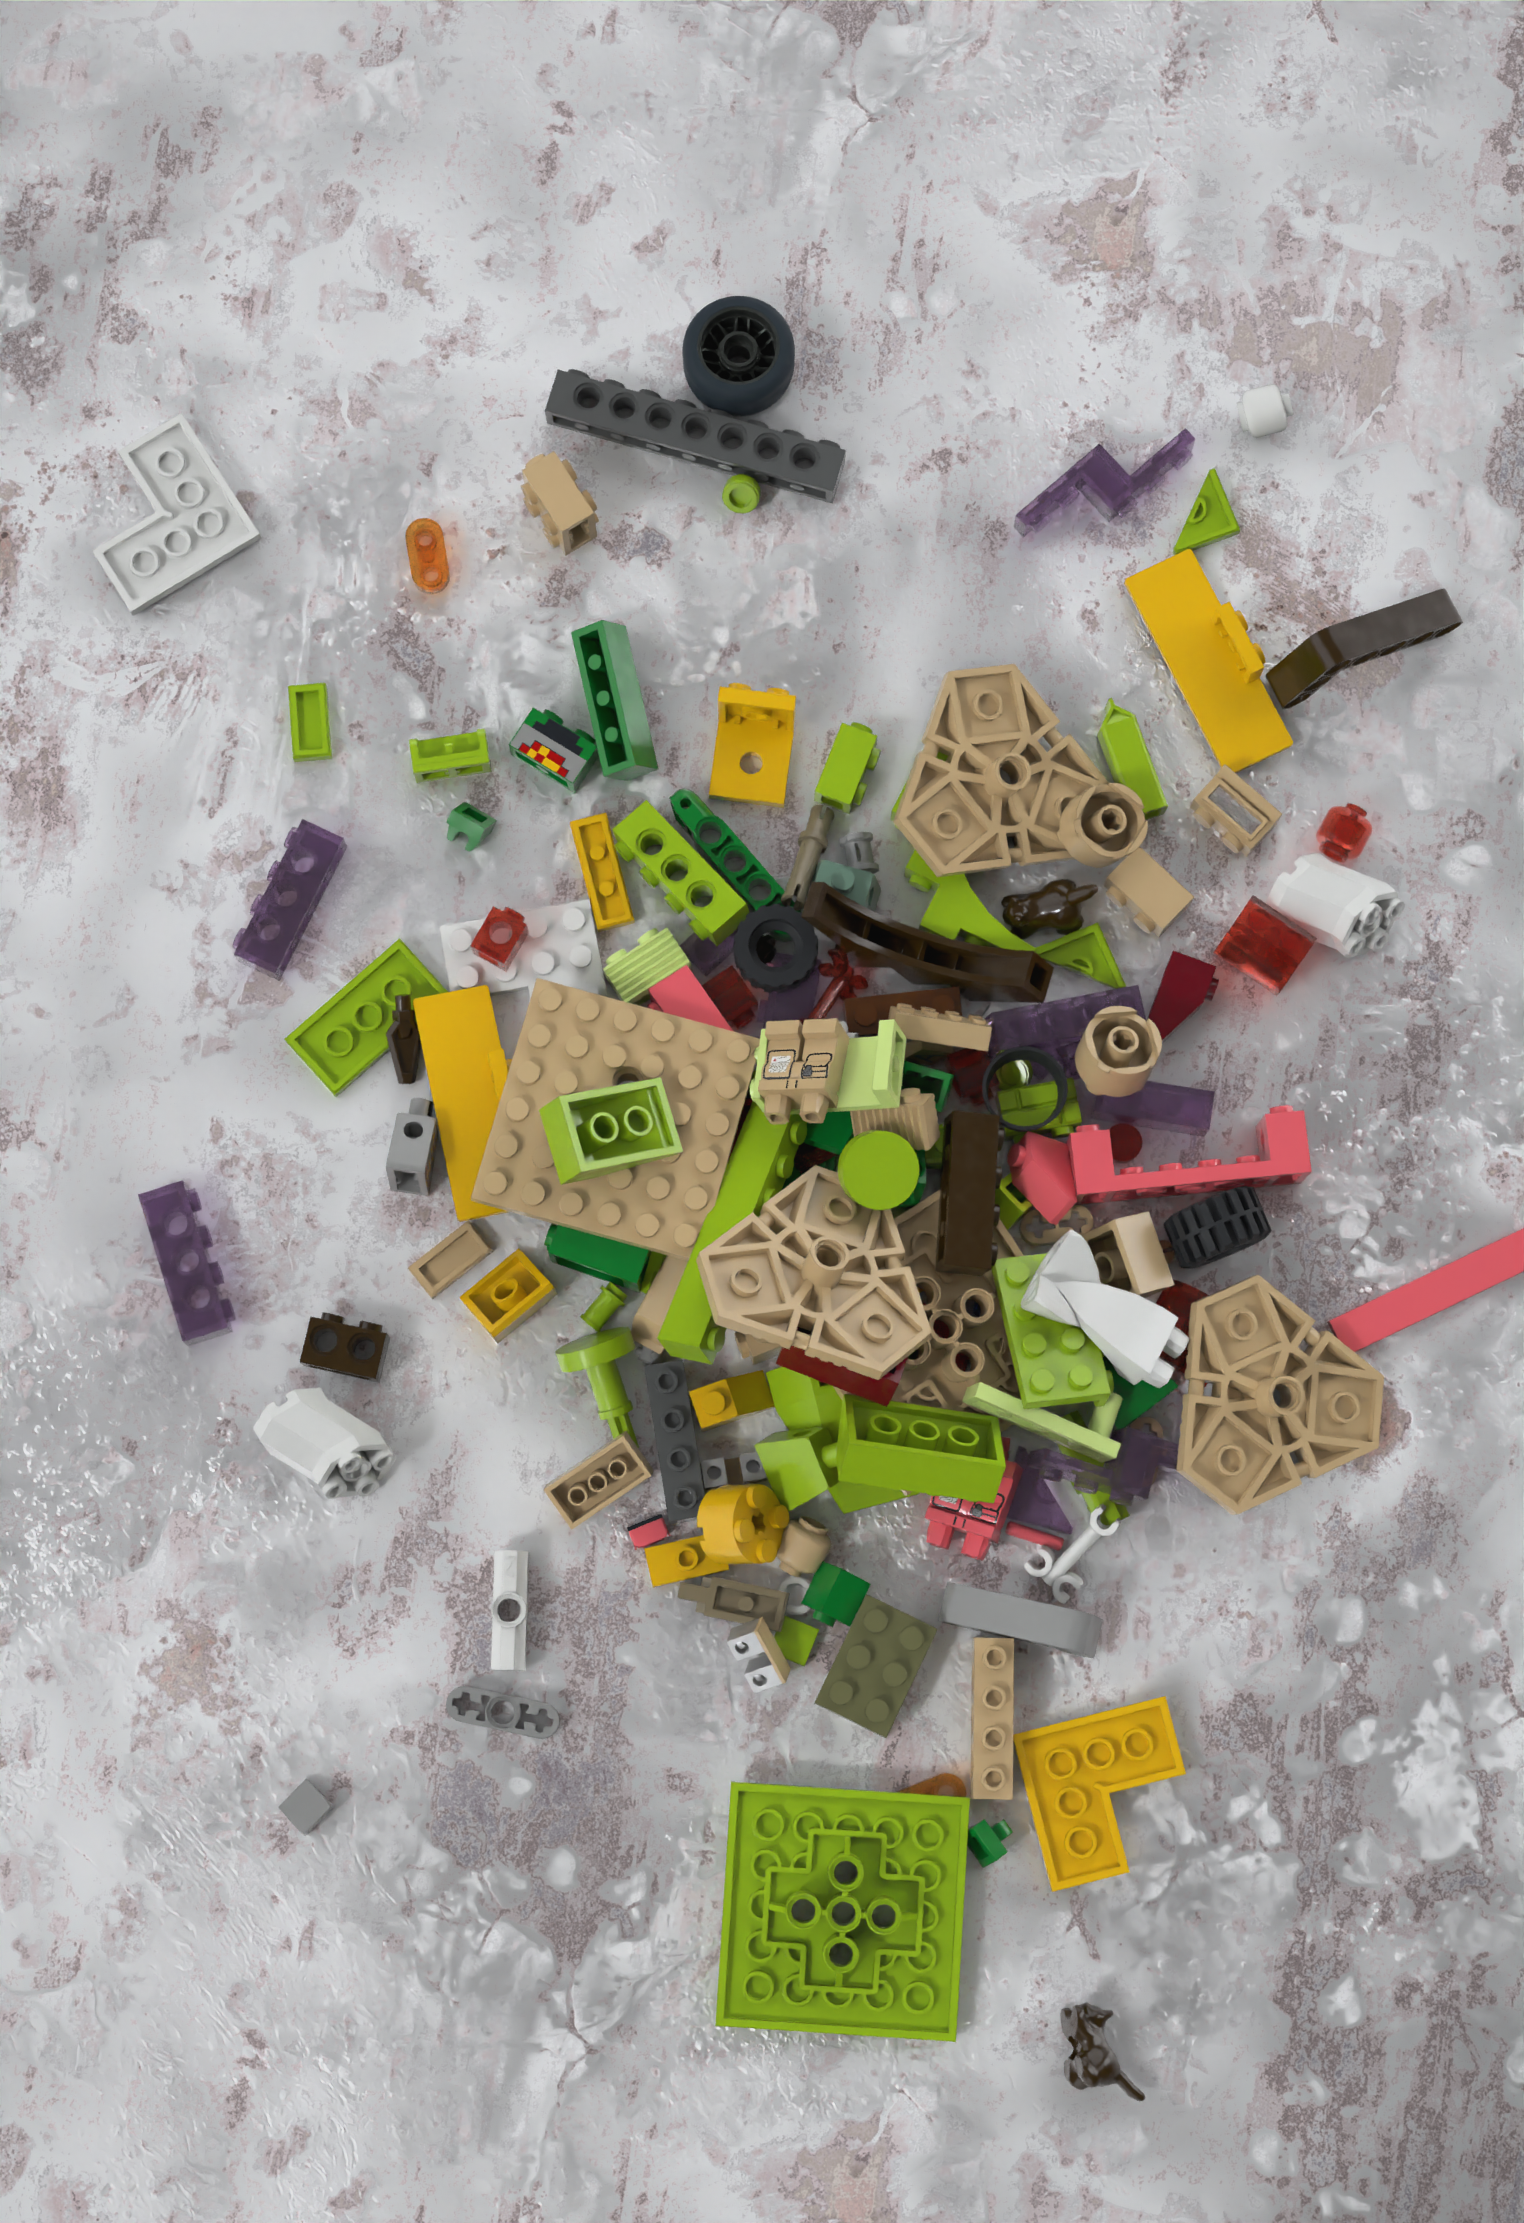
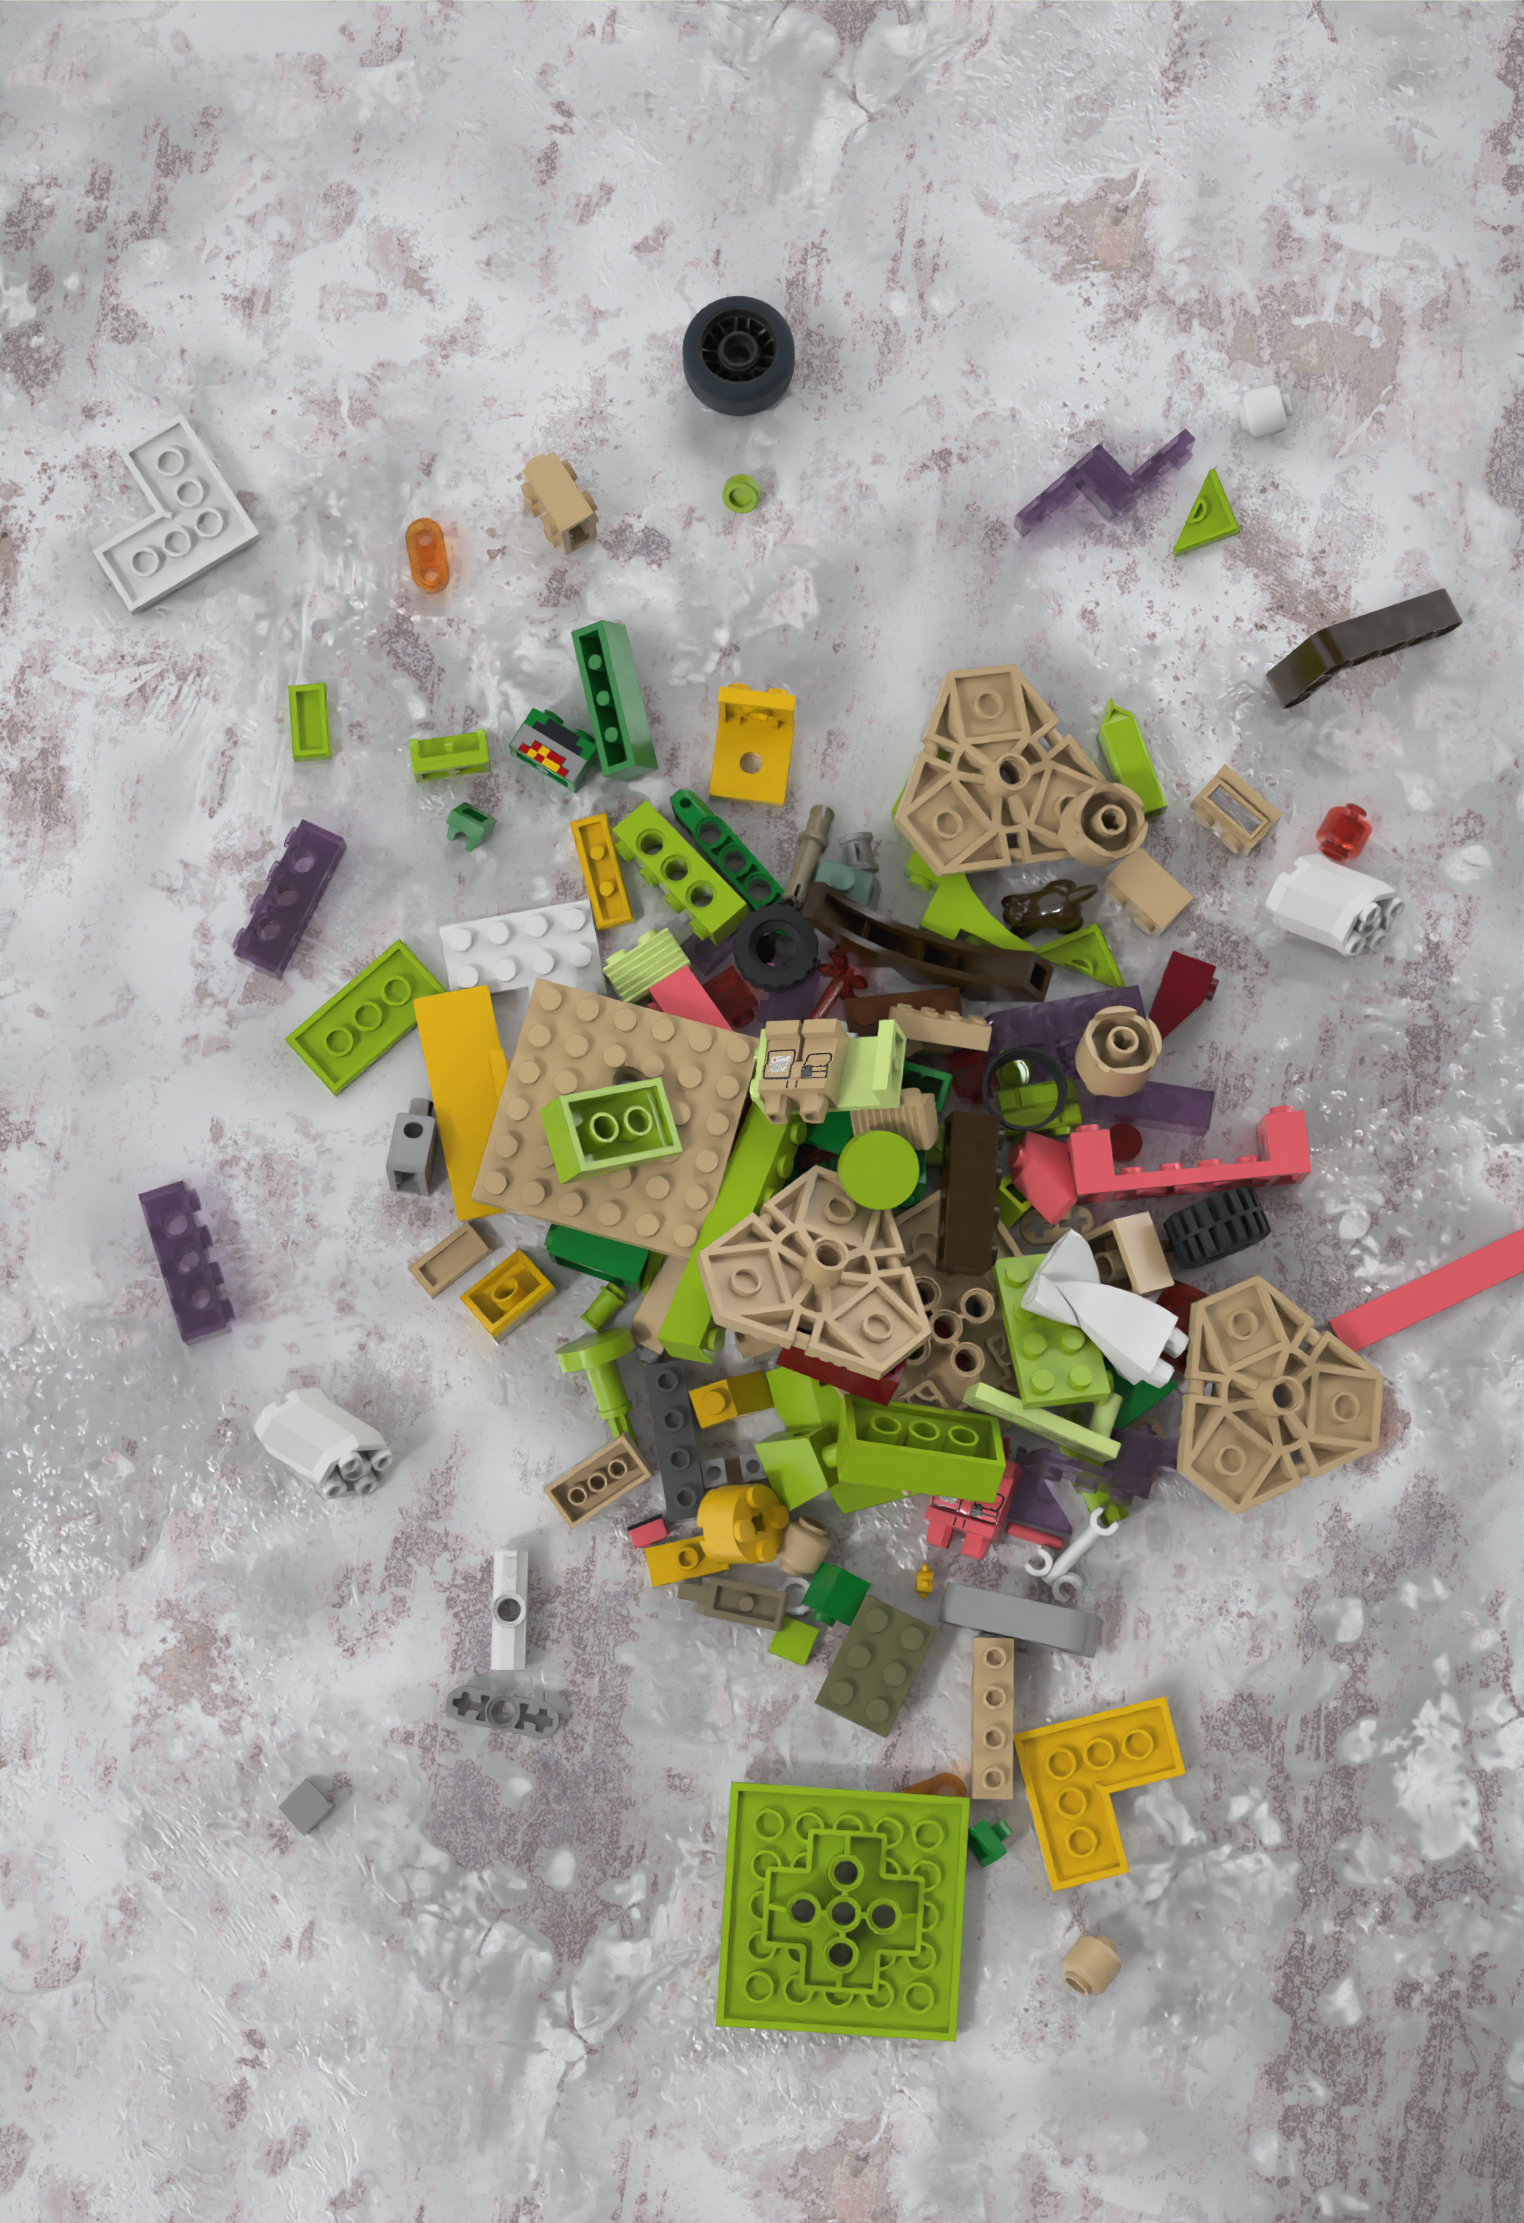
dark brown brick [300,1312,390,1383] -> none
dark brown piece [386,994,421,1084] -> none
clear red brick [470,906,529,972] -> none
dark grey brick [545,369,846,504] -> none
flat silver piece [726,1617,791,1693] -> none
lime brick [814,722,881,814] -> none
dark brown animal [1060,2002,1145,2101] -> none
yellow bracket [1124,549,1293,773] -> none
clear red brick [1213,895,1317,996] -> none
none -> yellow piece [916,1564,933,1599]
none -> tan head [1061,1934,1121,1997]

